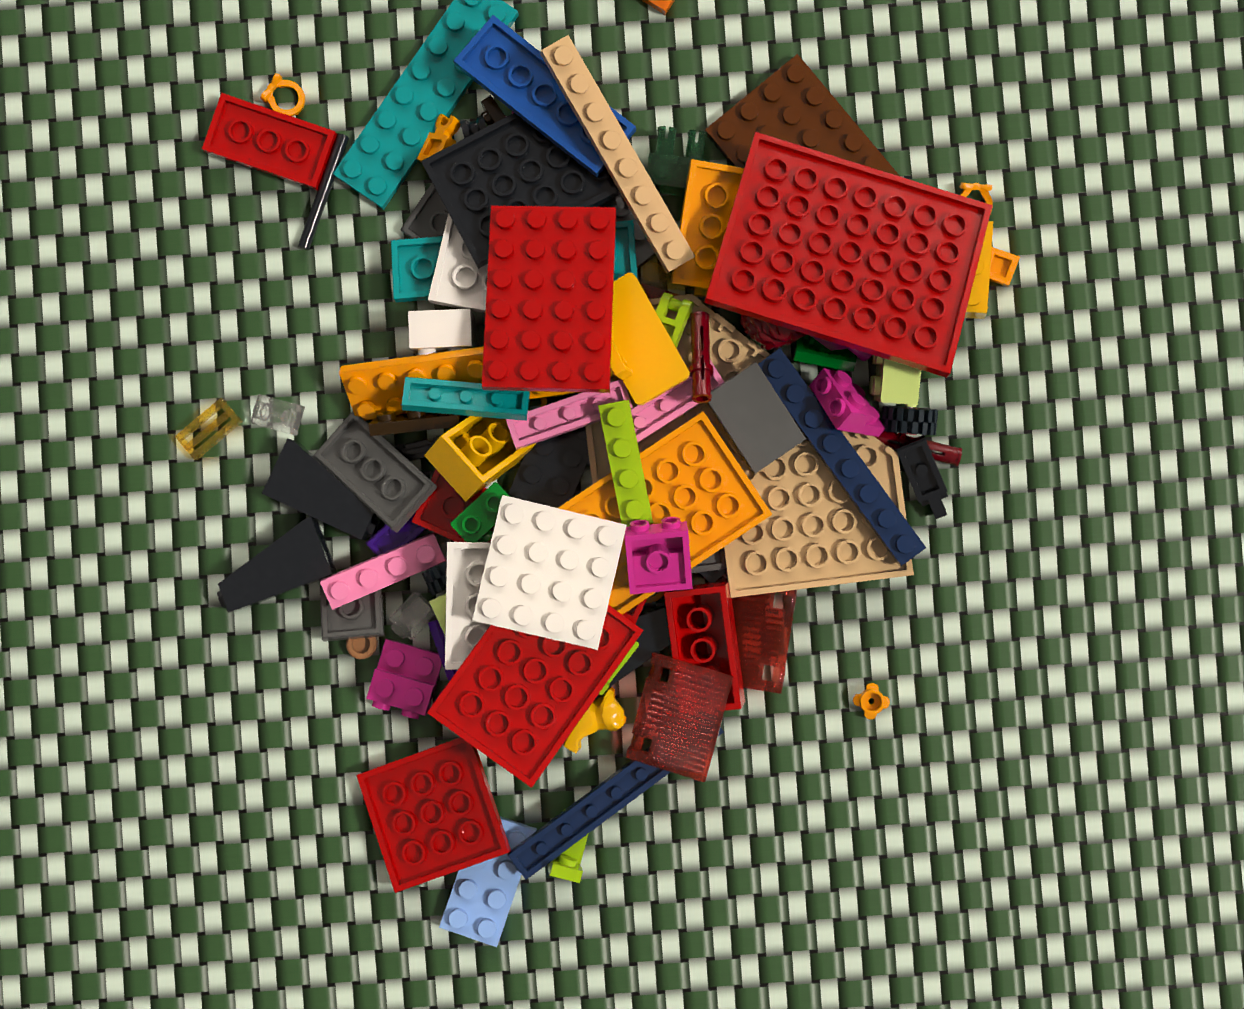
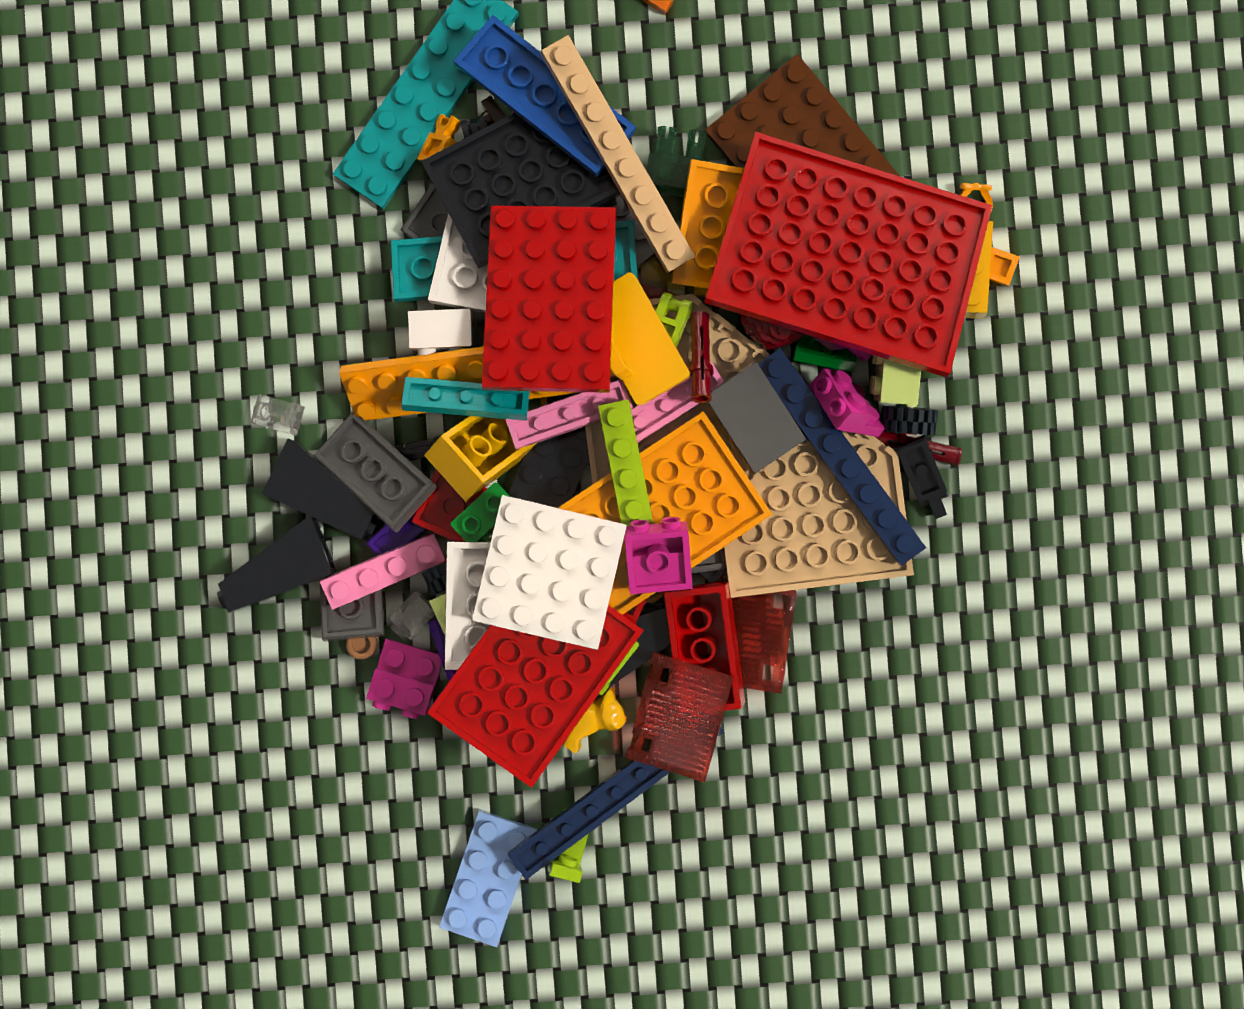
clear yellow tile [175,398,243,460] -> none
red plate [202,93,337,190] -> none
light orange piece [260,73,305,117] -> none
black bar [298,133,349,250] -> none
red plate [356,737,511,893] -> none
dark brown plate [368,411,466,436] -> none
light orange plate [853,683,890,720] -> none

